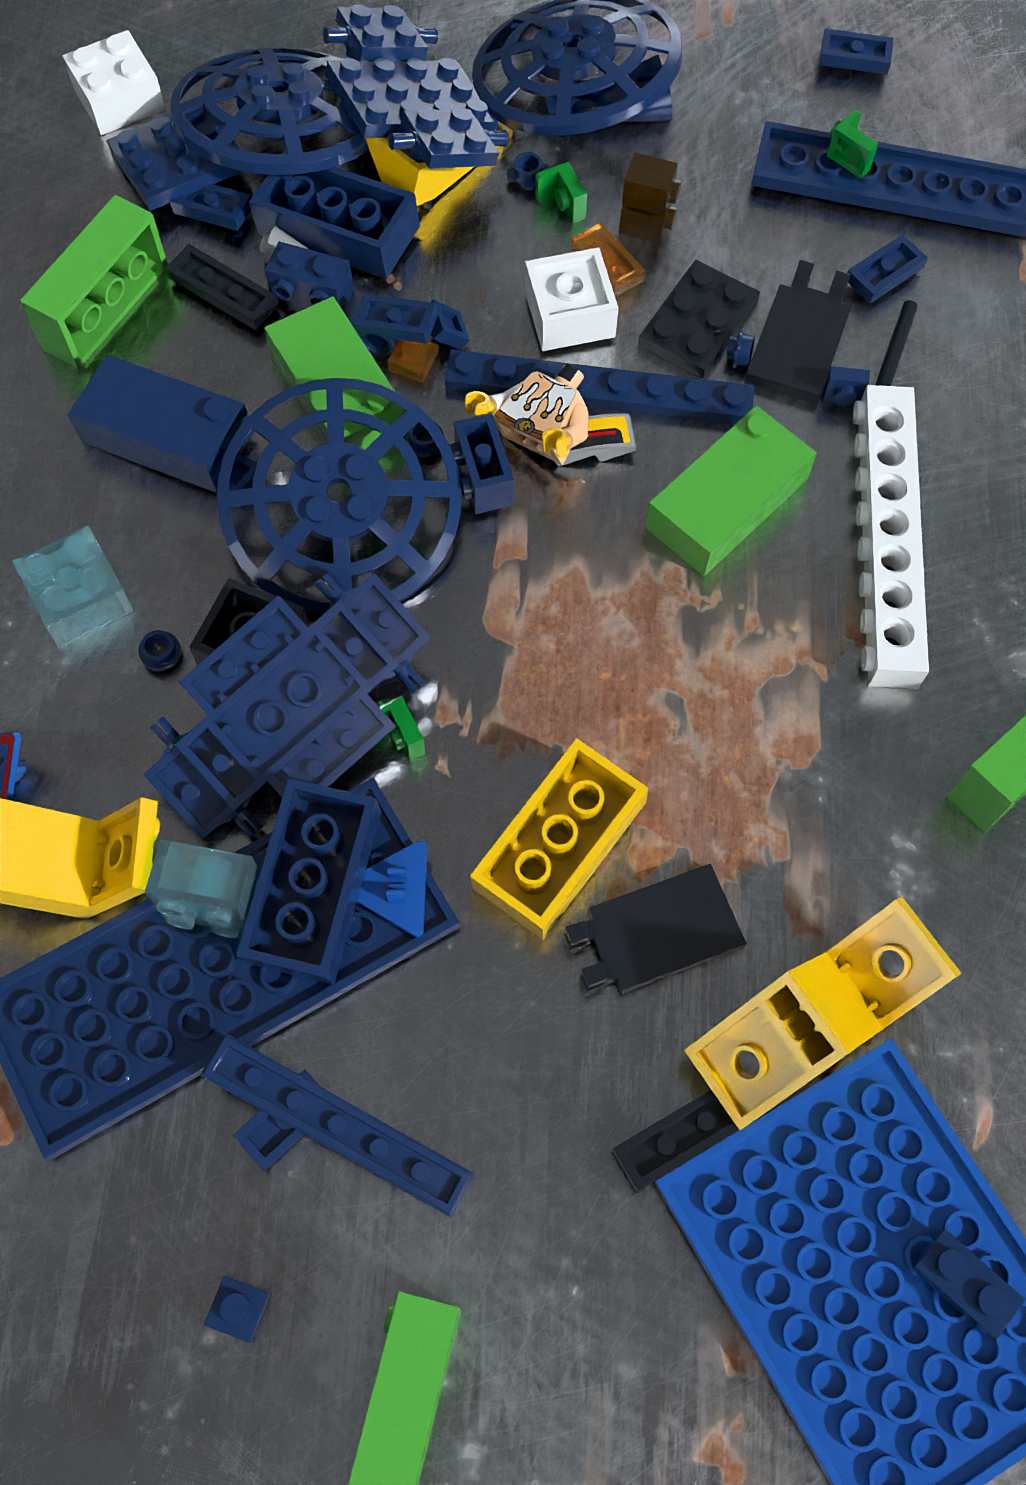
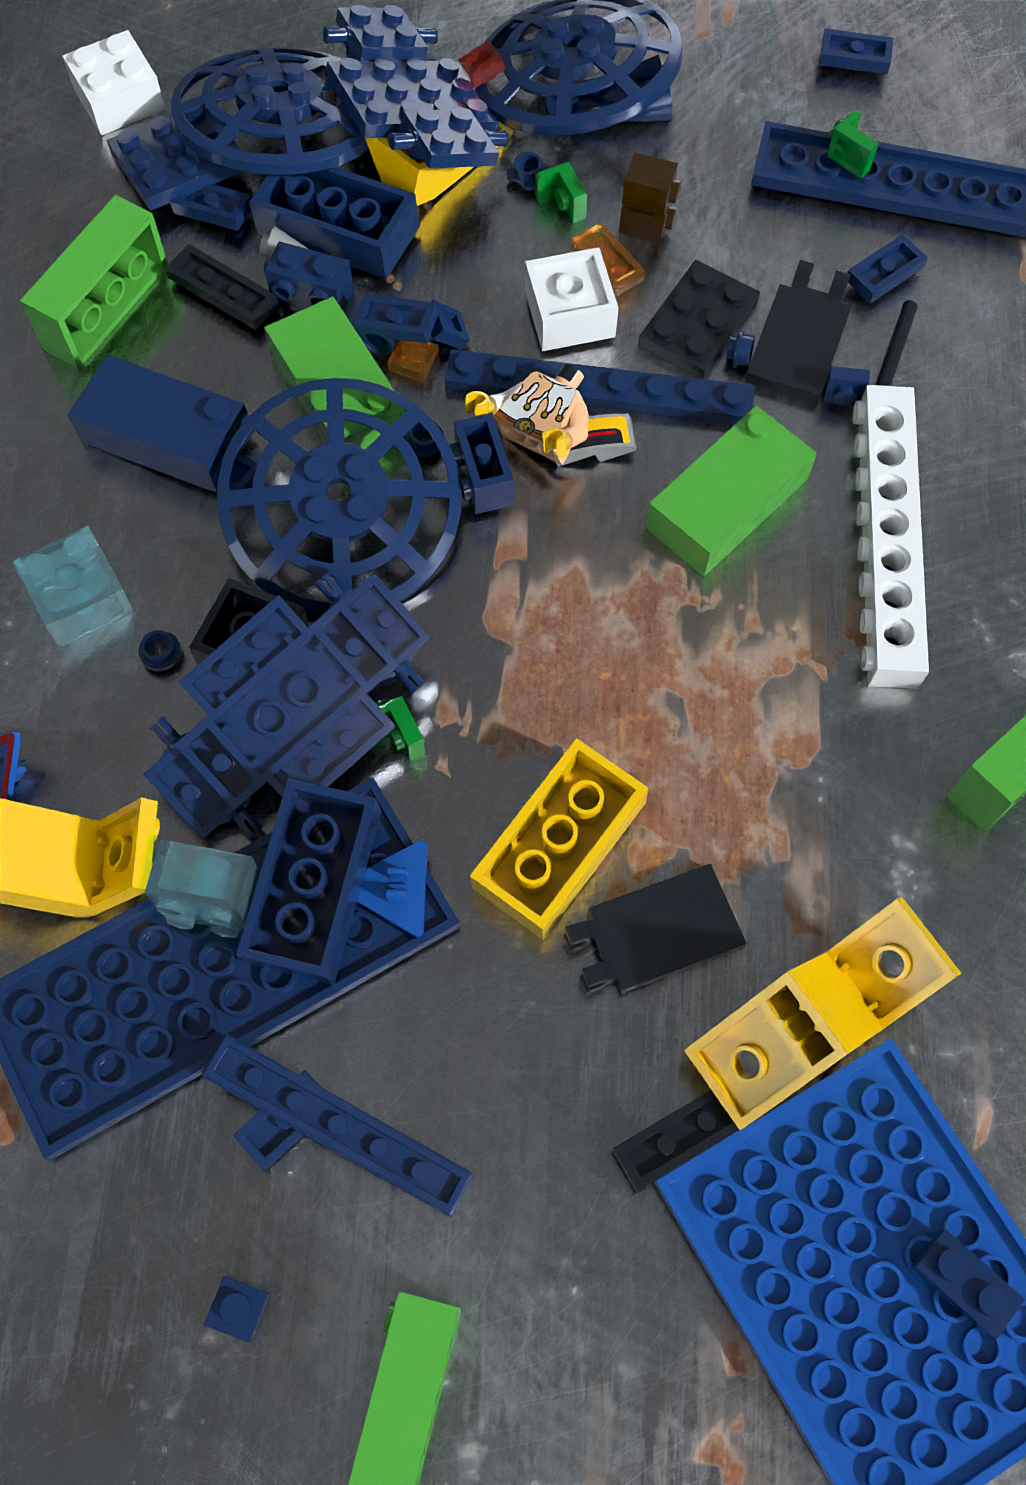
none -> clear red plate [458,40,506,88]

